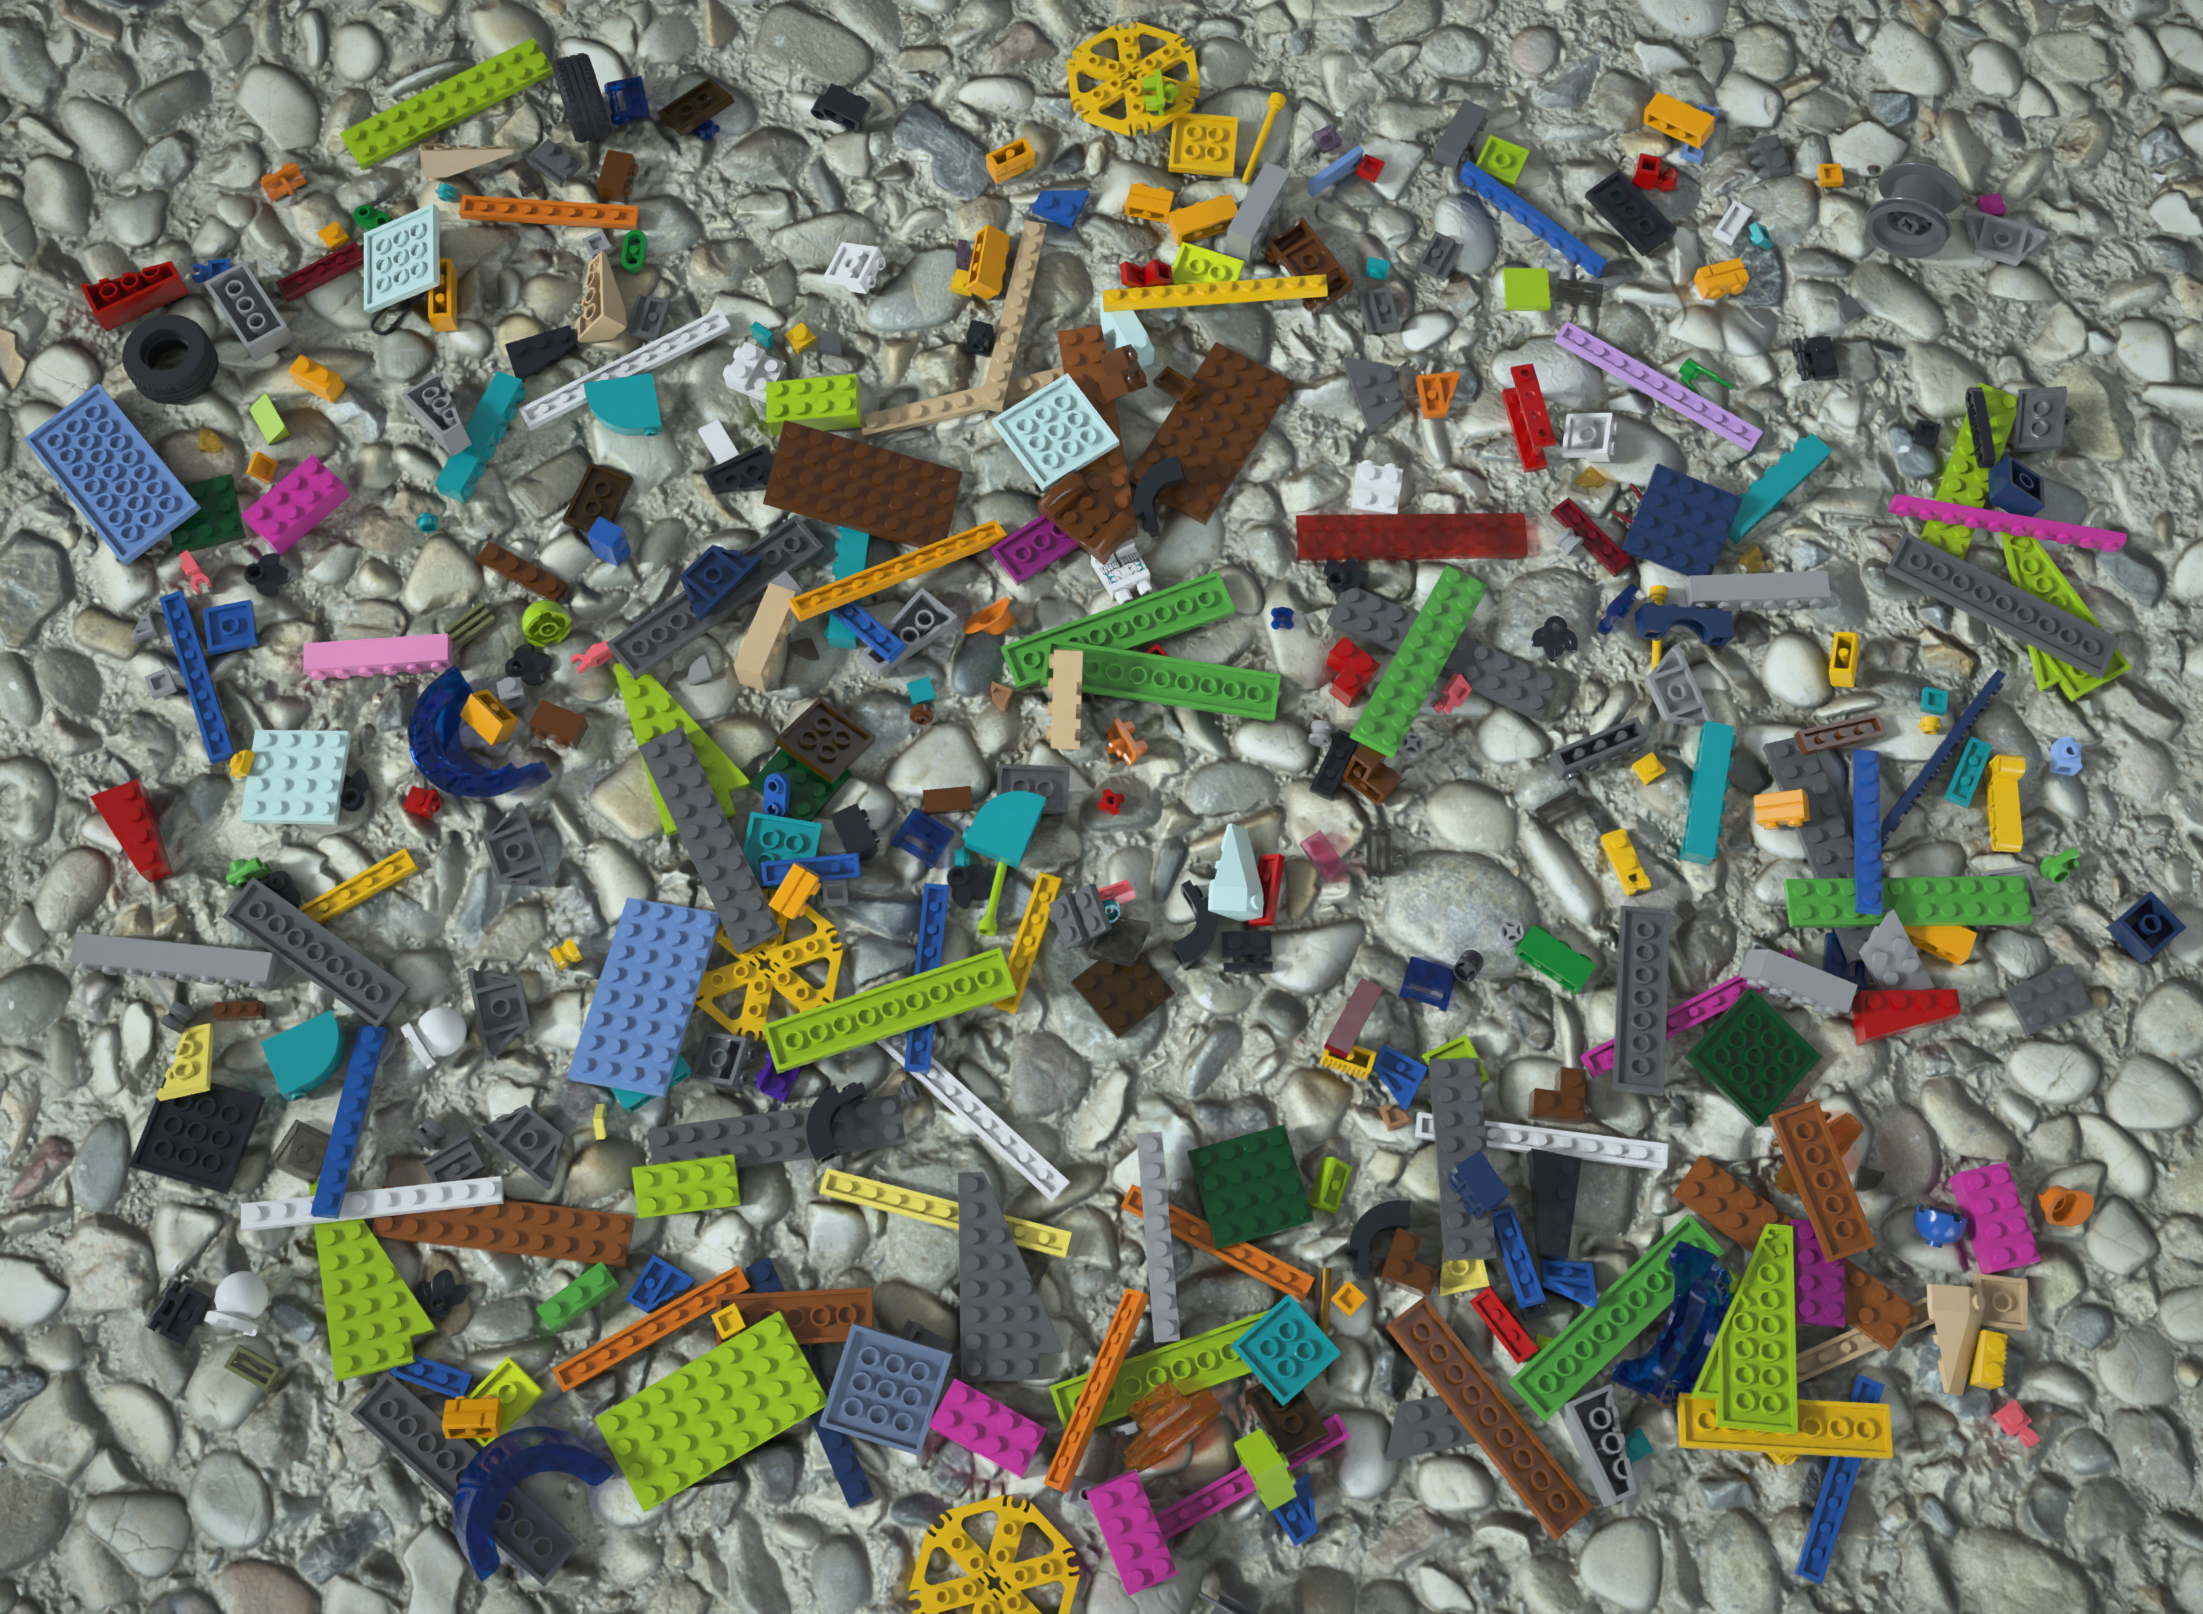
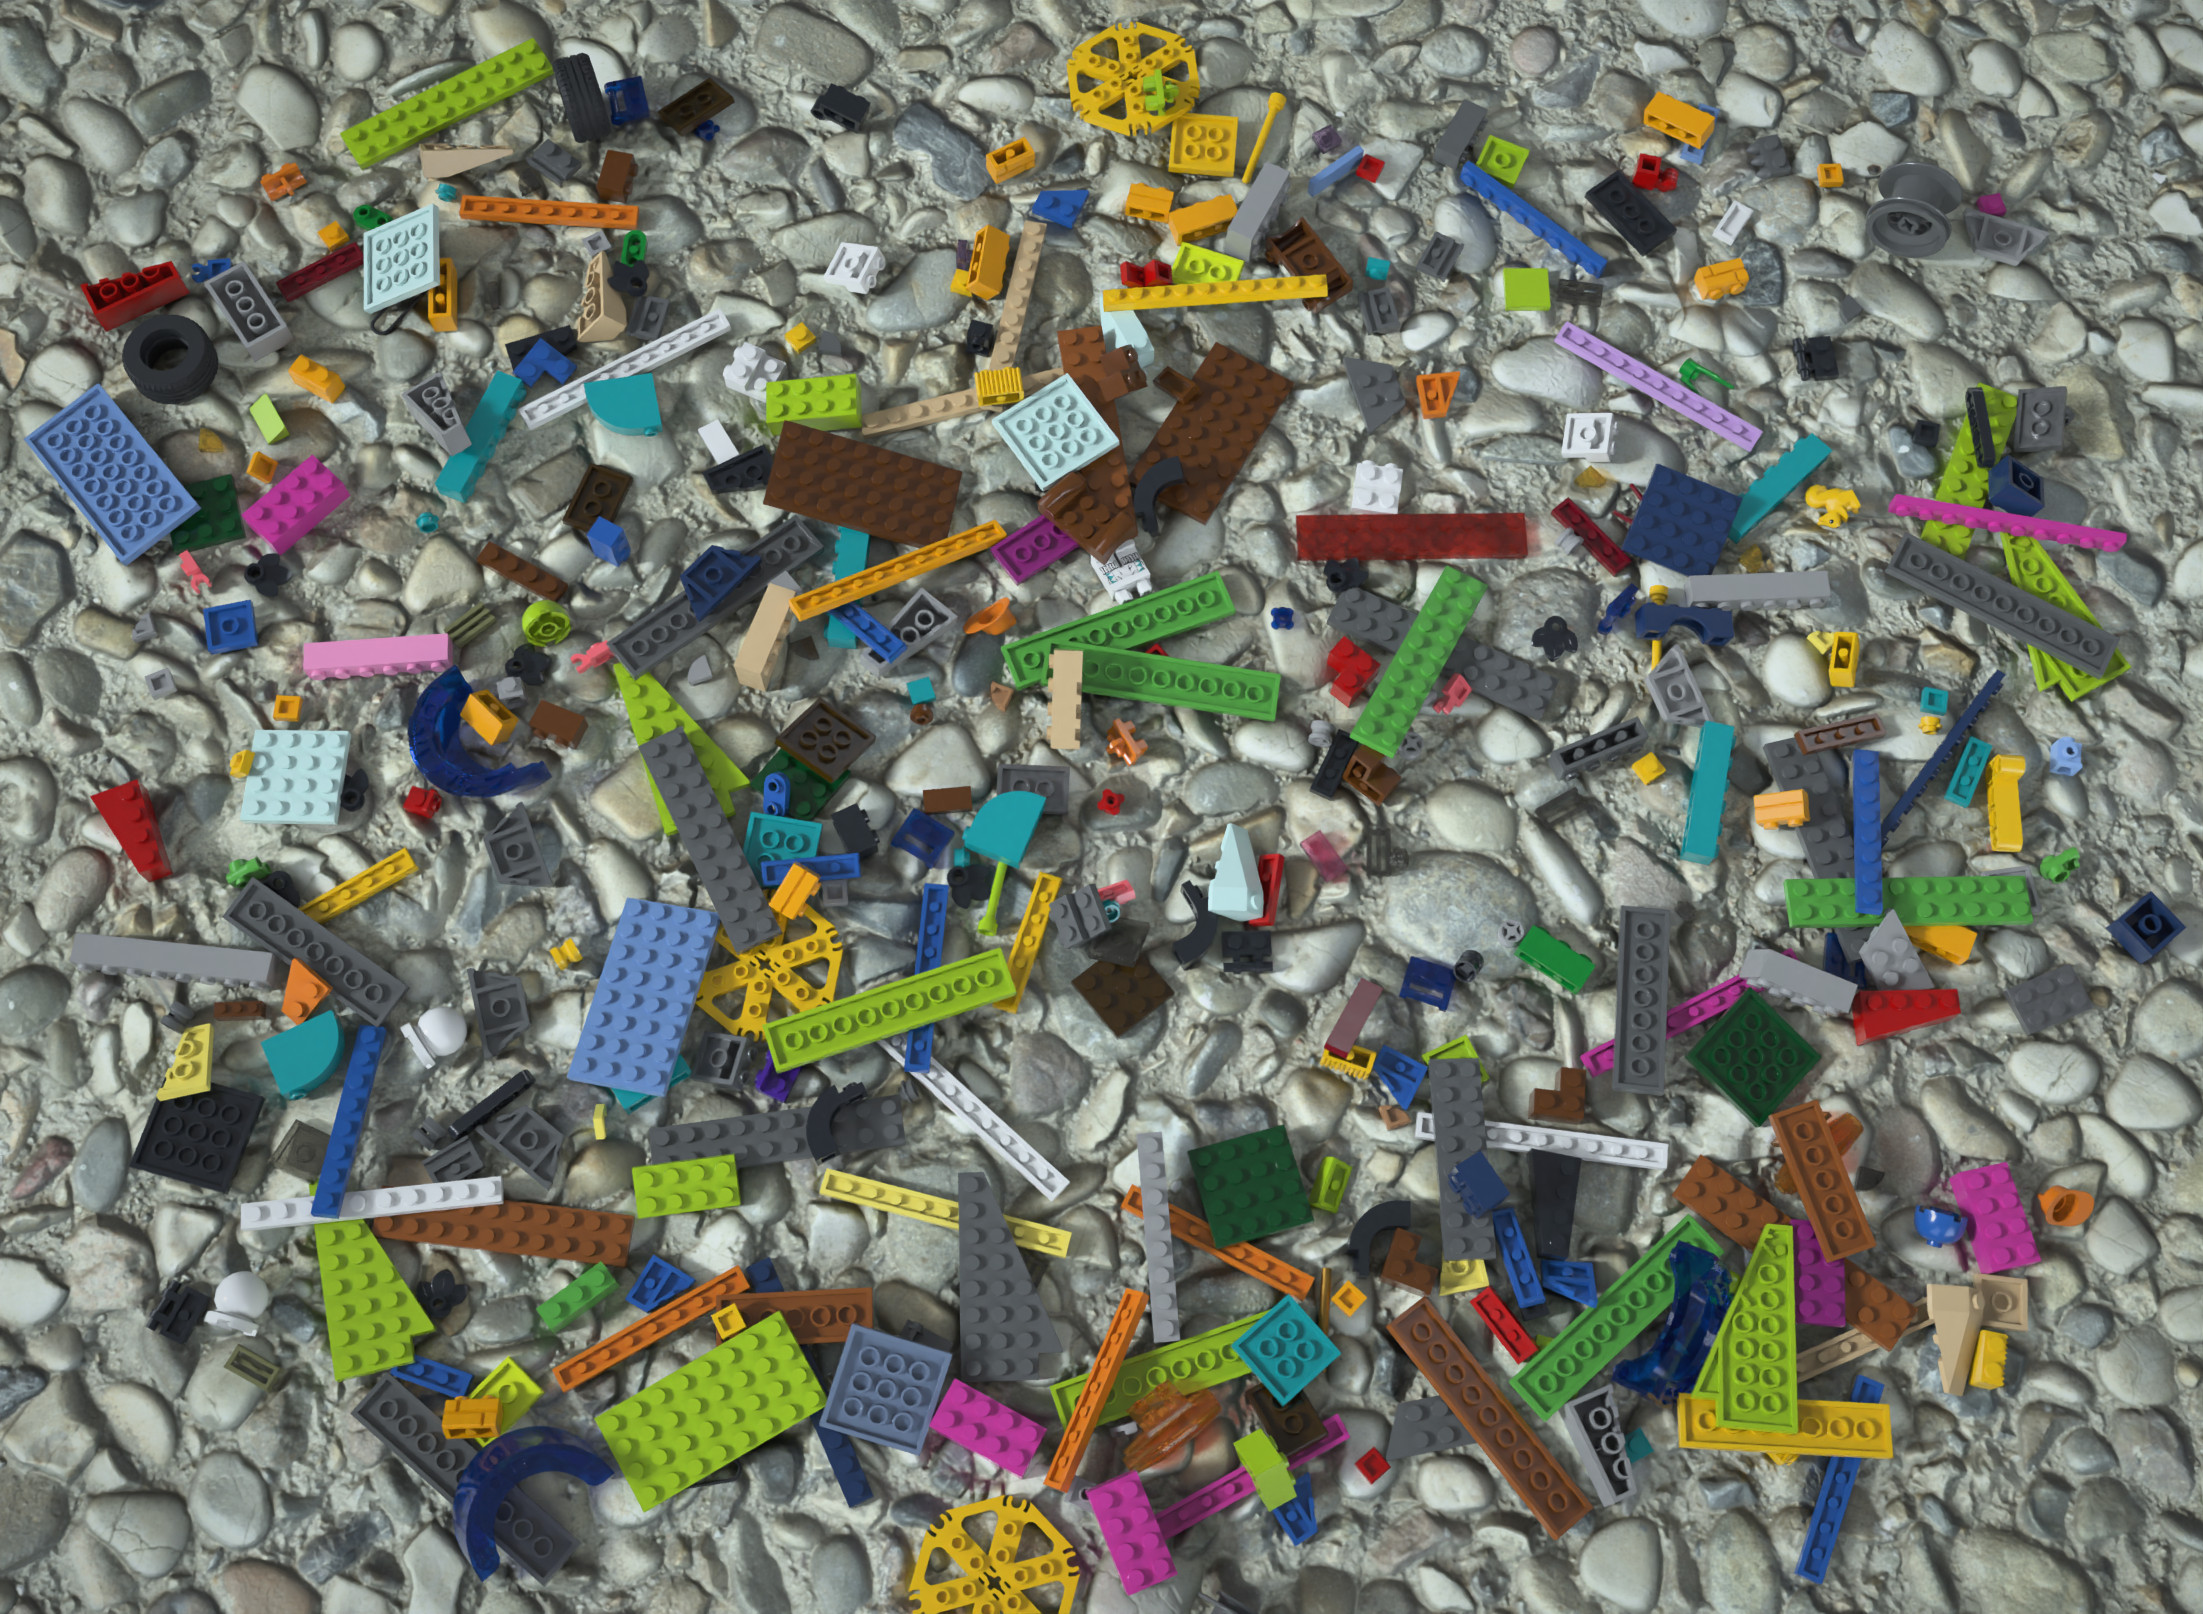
blue plate [159,590,235,764] -> none
teal tile [750,321,775,350] -> none
red fence [1502,363,1556,473] -> none
yellow plate [1600,828,1651,896] -> none
teal plate [1749,222,1774,249] -> none
coral plate [1992,1399,2040,1448] -> none
none -> light orange plate [273,695,303,722]
none -> orange wing [282,957,333,1025]
none -> black beam [447,1069,536,1141]
none -> blue plate [512,338,577,388]
none -> black plate [607,260,649,297]
none -> yellow brick [975,367,1024,407]
none -> red tile [1354,1447,1391,1485]
none -> yellow animal [1804,484,1861,528]
none -> light yellow tile [1807,631,1834,654]

